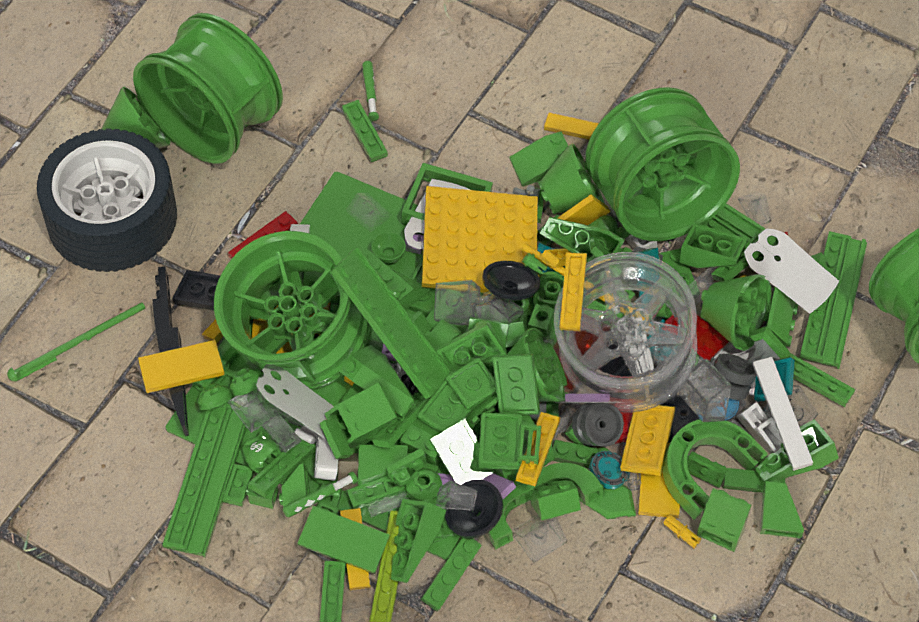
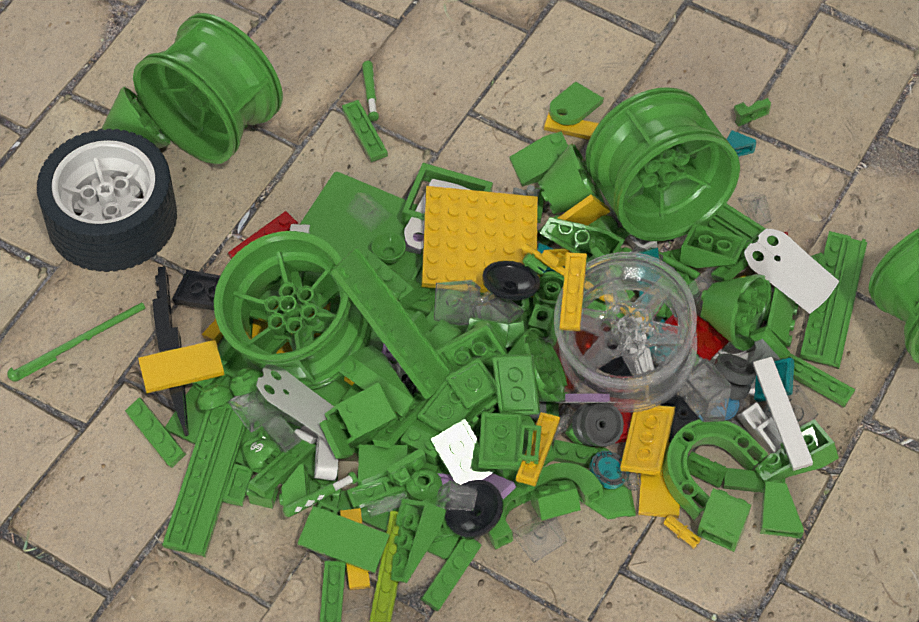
none -> bright green plate [125,397,186,468]
none -> bright green tile [549,82,604,125]
none -> bright green bar [650,247,701,279]
none -> teal slope [727,130,757,157]
none -> bright green hinge [734,98,771,127]

